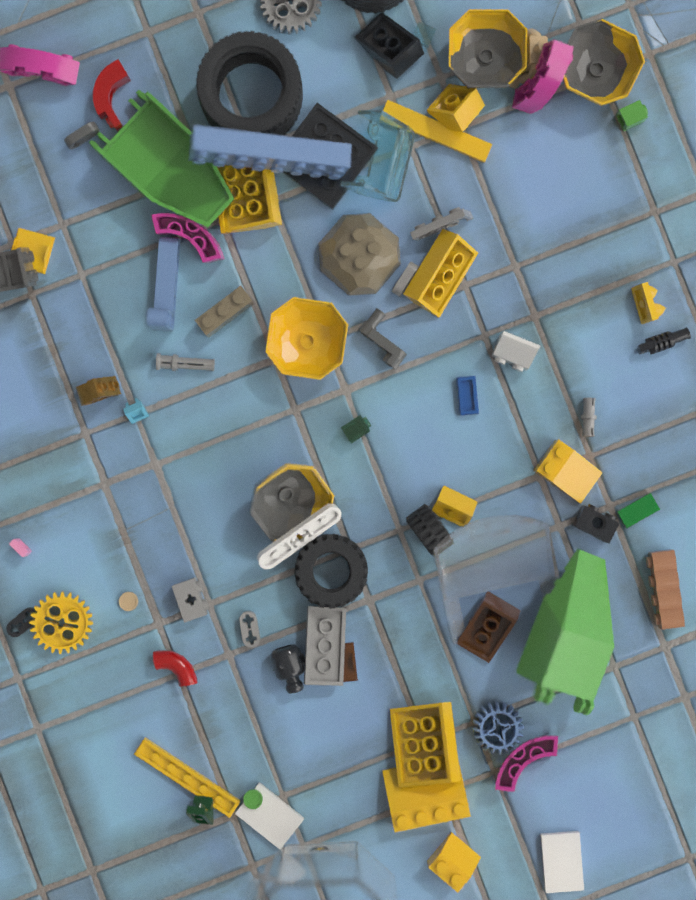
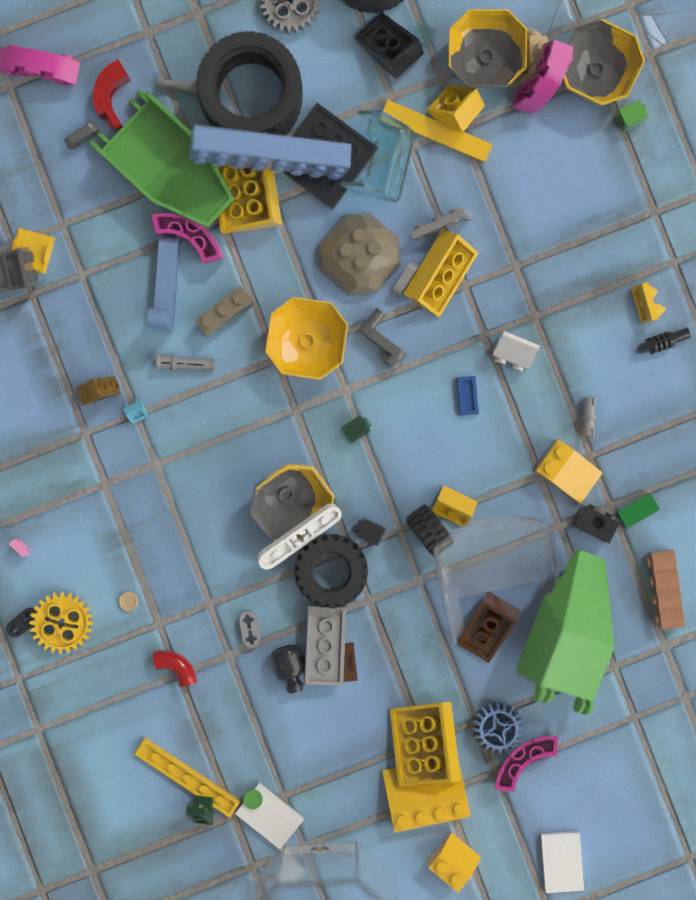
light grey brick [172,577,210,623] -> none
none -> light grey piece [158,76,198,97]
none -> black brick [354,517,386,546]

